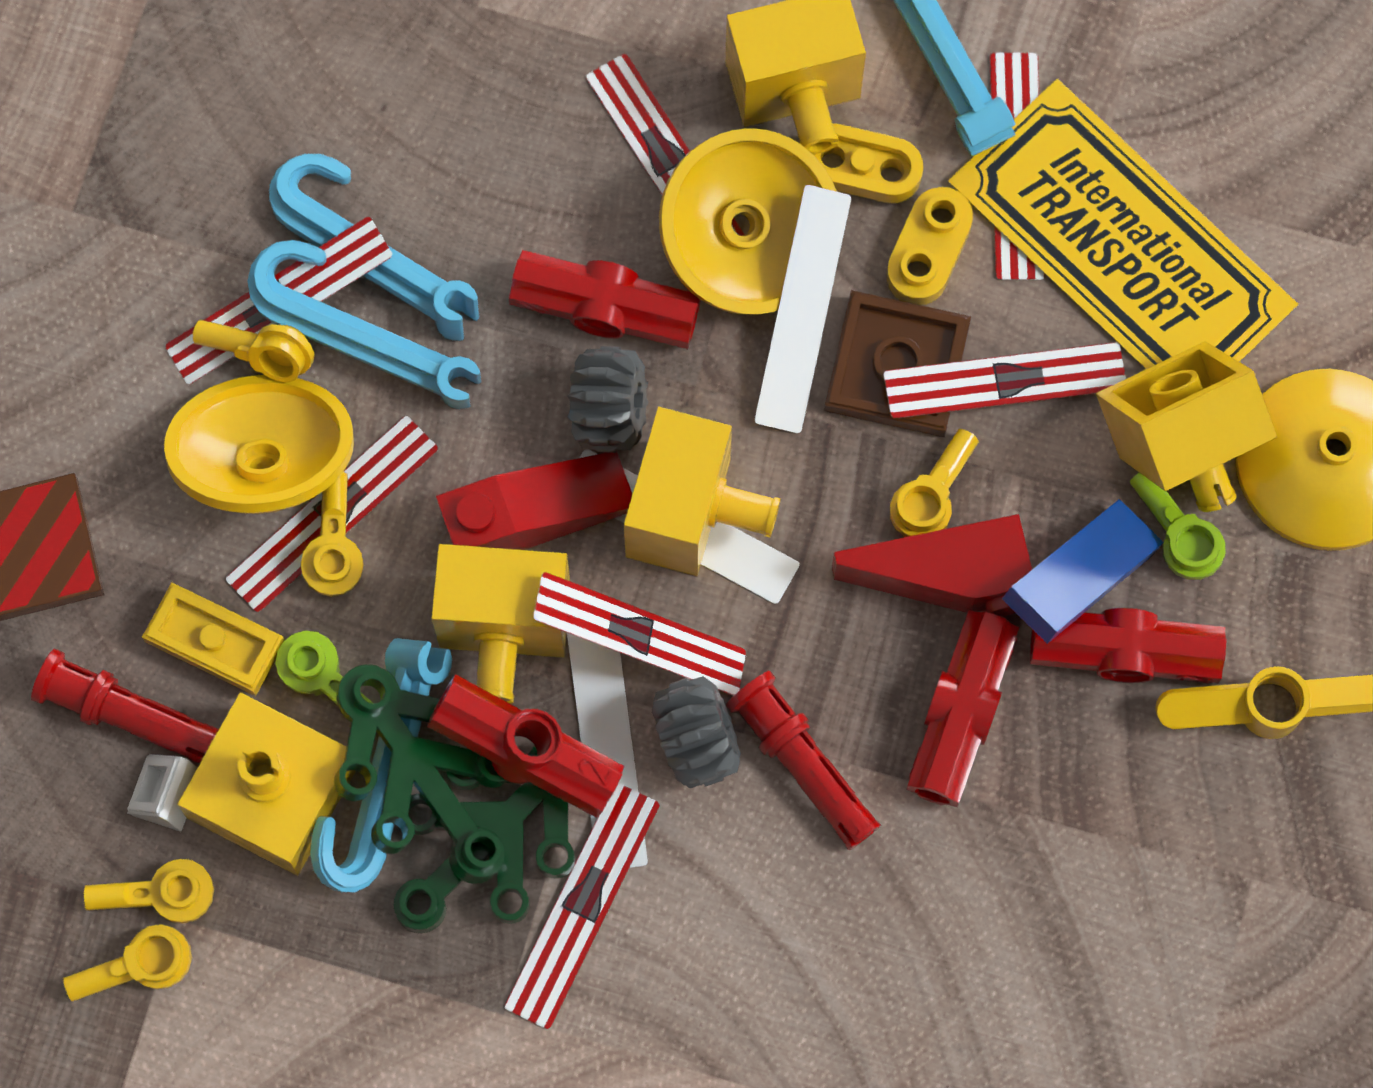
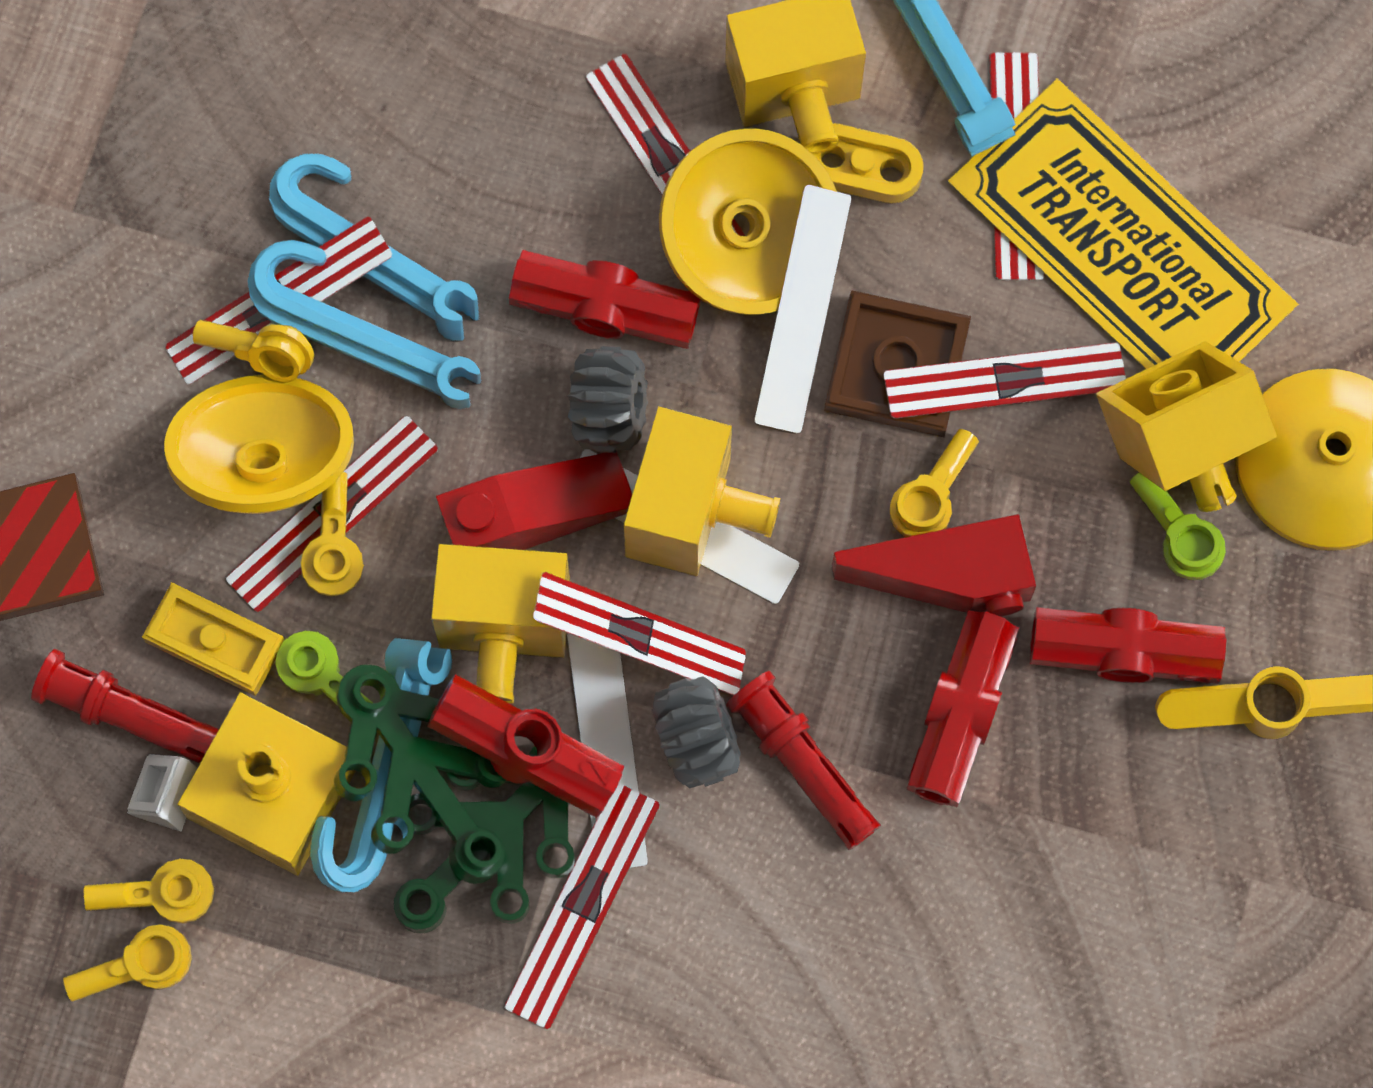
yellow plate [886,187,973,305] -> none
blue tile [1002,499,1164,644] -> none

